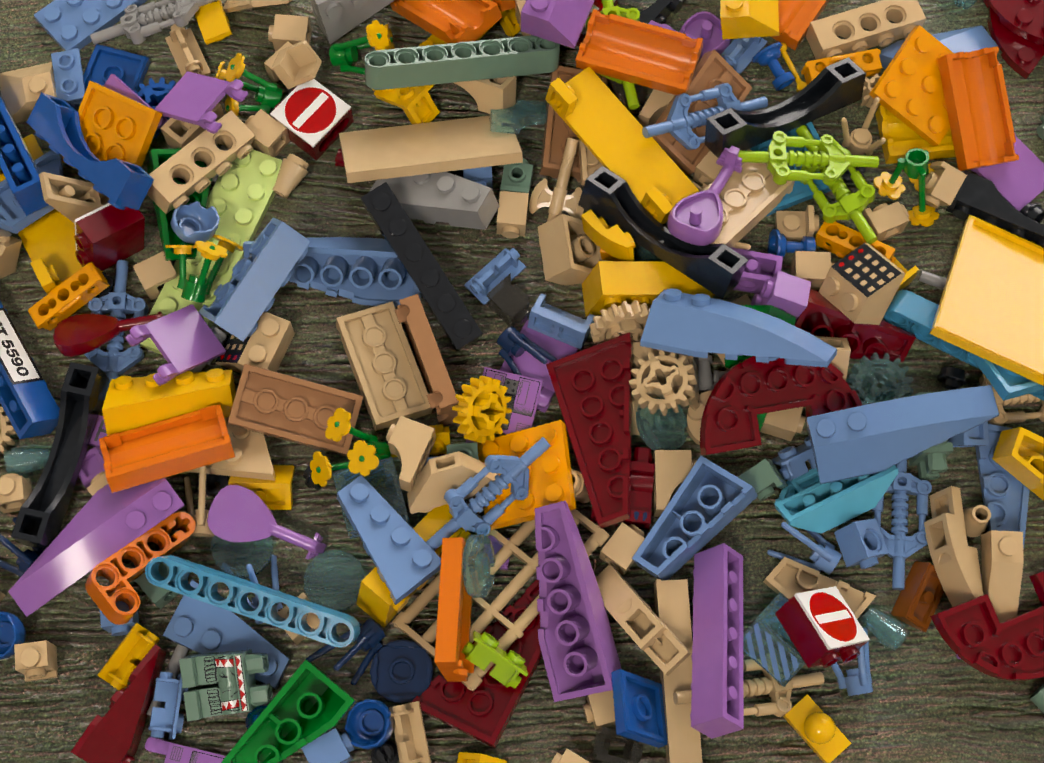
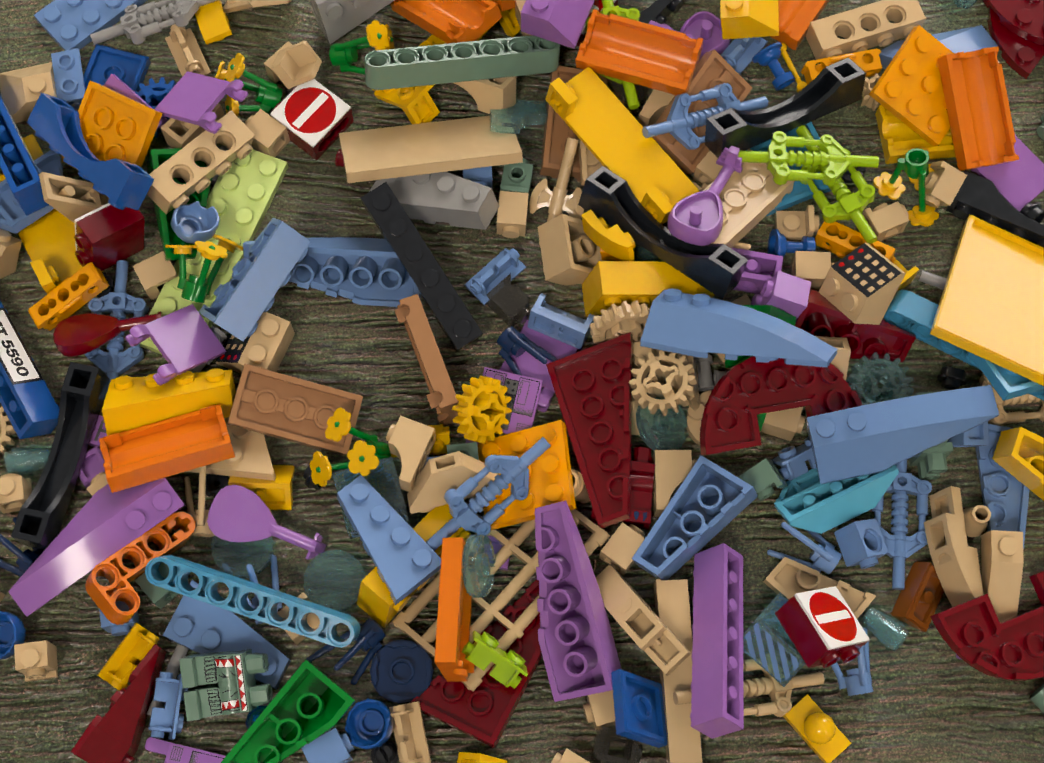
tan brick [268,14,312,52] -> none
tan cone [272,154,309,199] -> none
tan gear [336,301,432,431] -> none
tan plant [841,97,886,156] -> none

